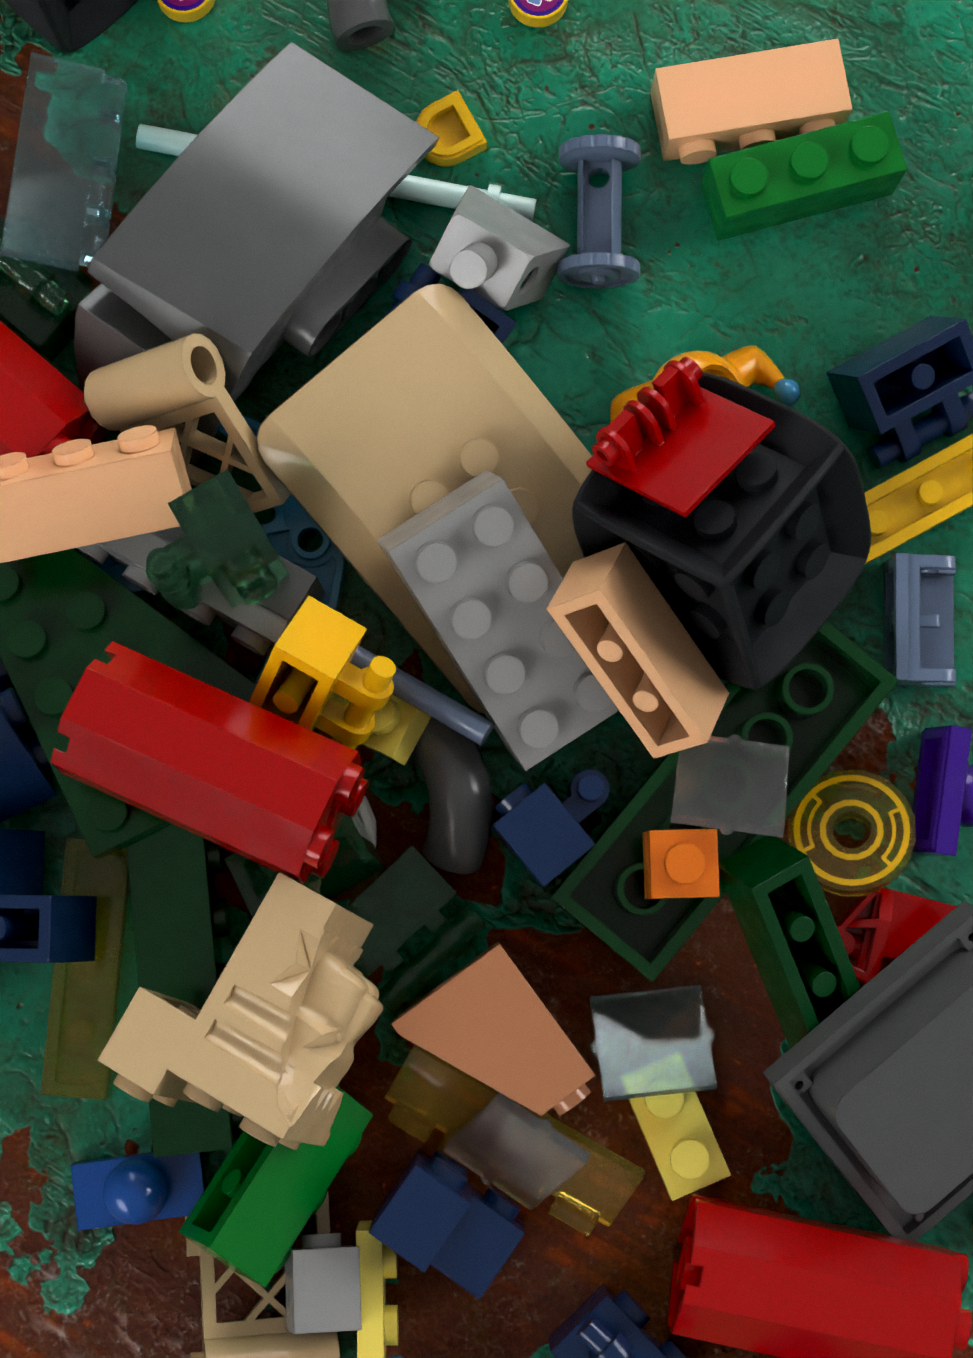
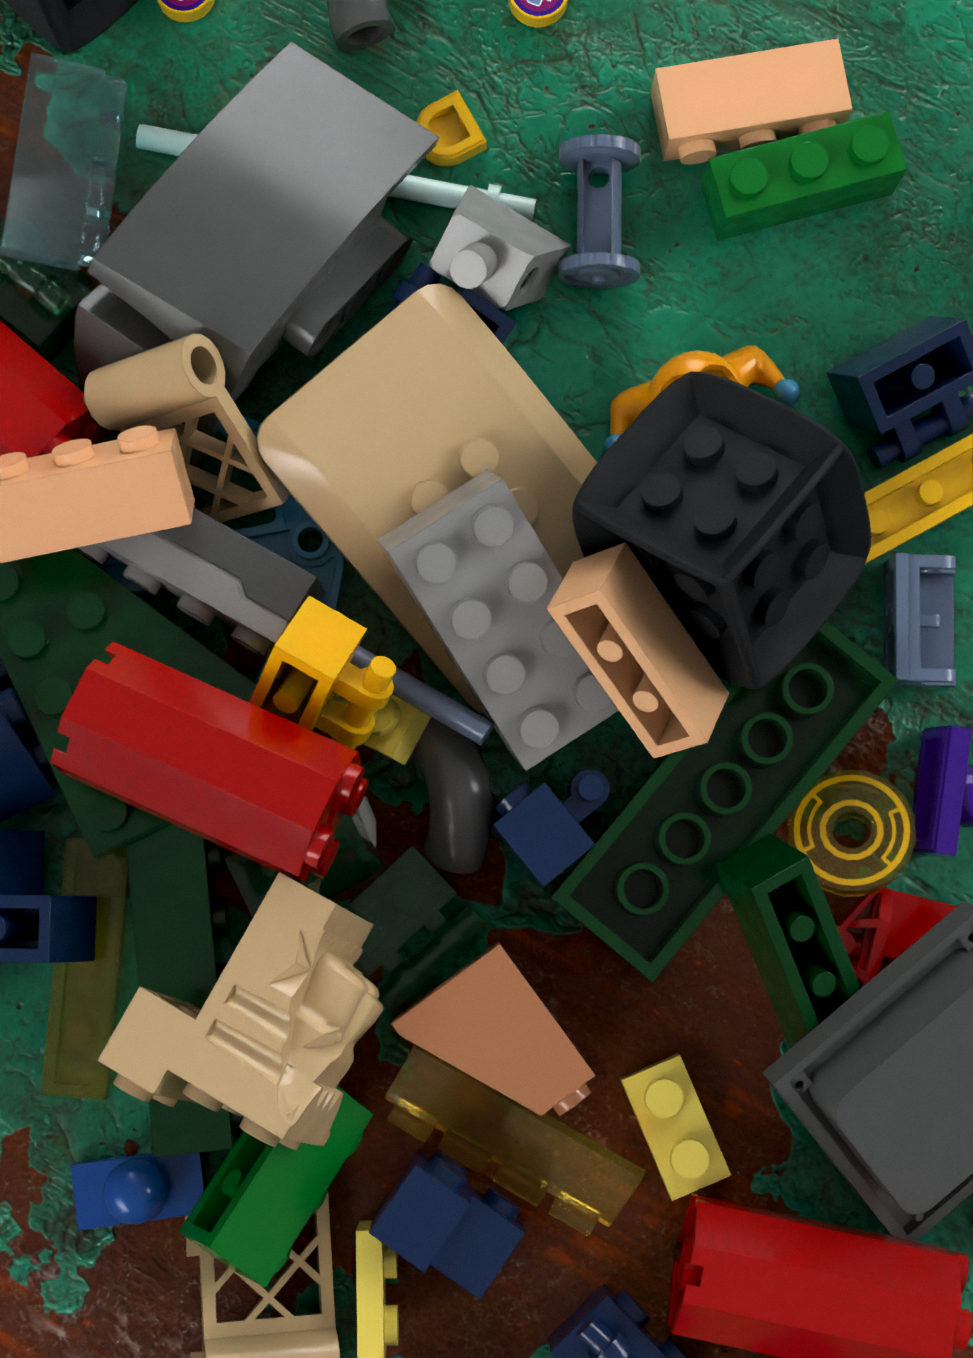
clear green brick [146,469,289,609] -> none
light grey brick [285,1233,362,1334] -> none
clear piece [444,1093,590,1211] -> none
red hinge [586,357,776,518] -> none
clear light blue piece [590,985,717,1101] -> none
orange brick [643,829,720,899] -> none
clear piece [671,735,789,838] -> none

